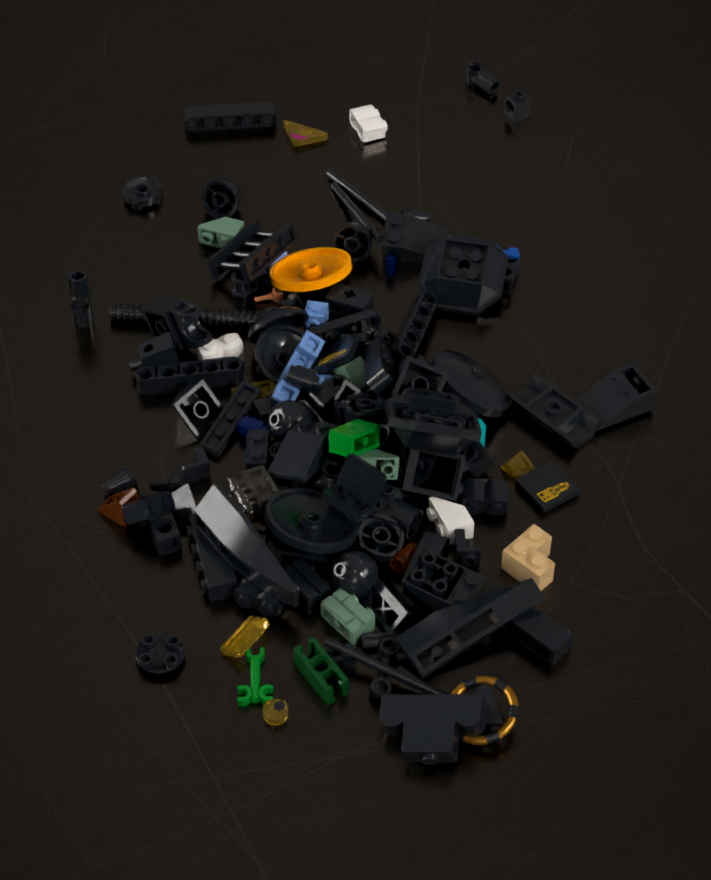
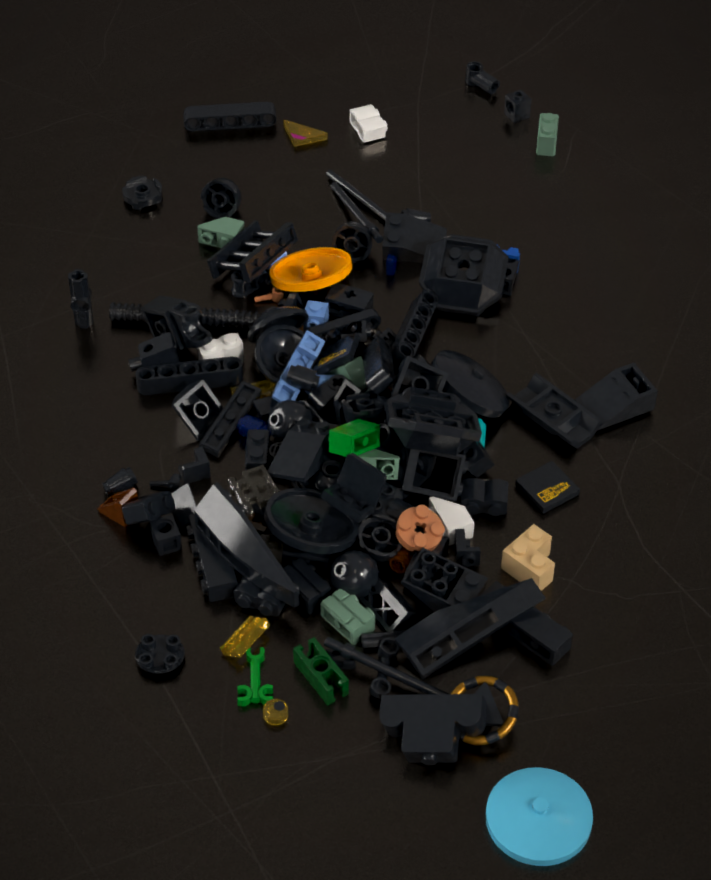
clear yellow slope [501,451,536,479] -> none
none -> nougat plate [396,505,445,552]
none -> medium azure dish [486,767,593,866]
none -> sand green brick [536,113,559,156]

